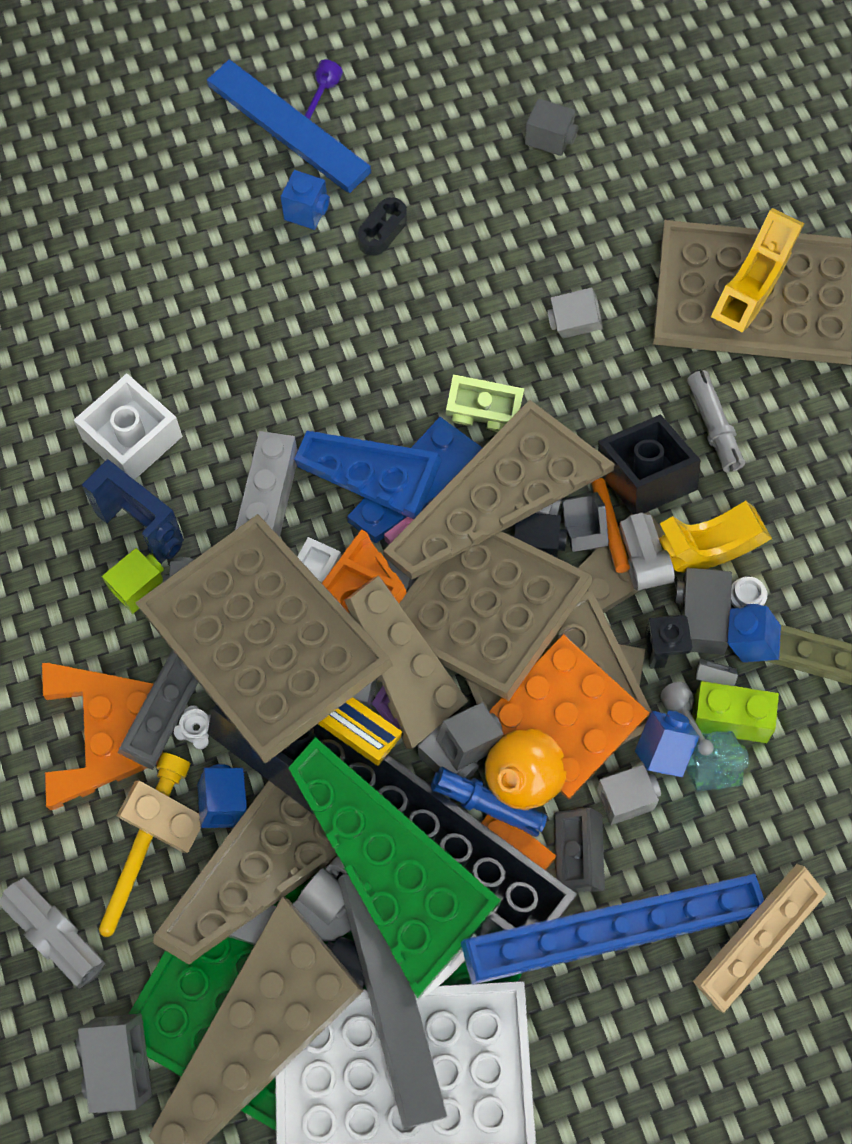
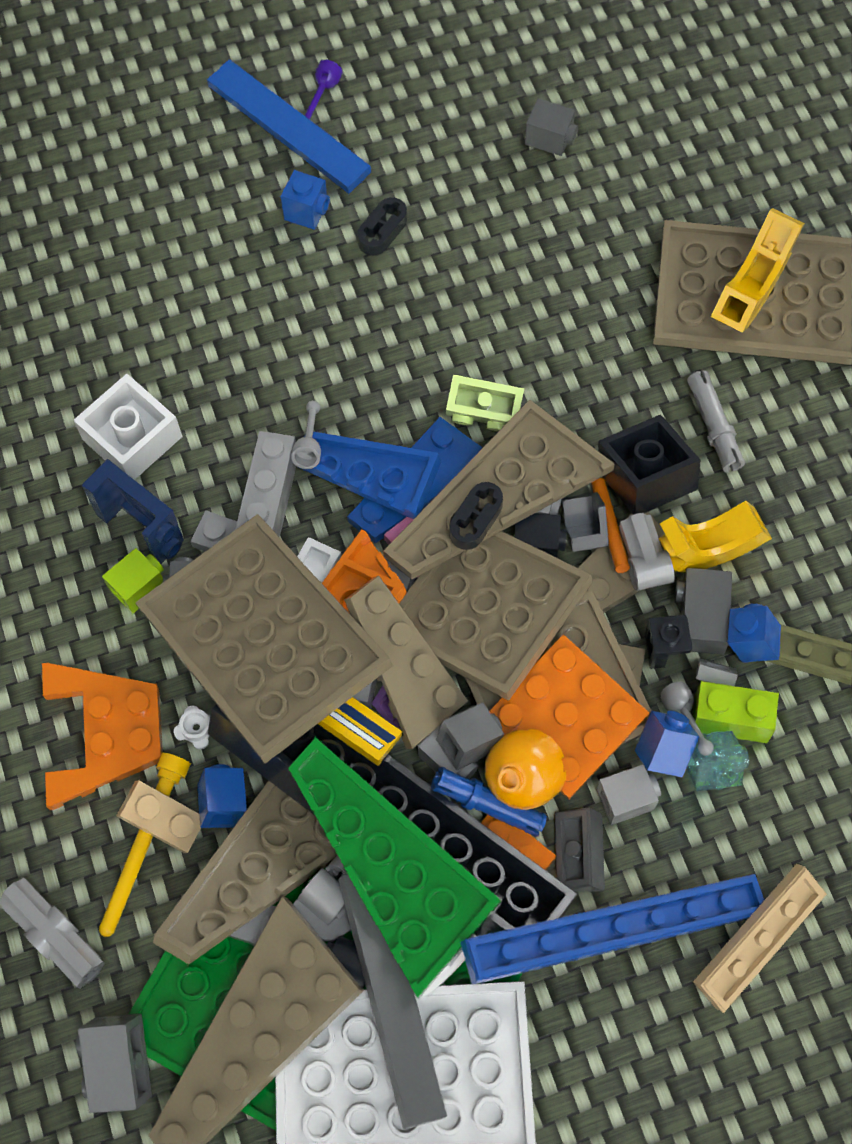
dark grey tile [118,650,198,770] -> none
light grey brick [548,287,603,339] -> none
white plate [731,577,767,608] -> none
none -> light grey plate [191,510,237,552]
none -> light grey hinge [291,400,321,469]
none -> black beam [450,482,503,550]

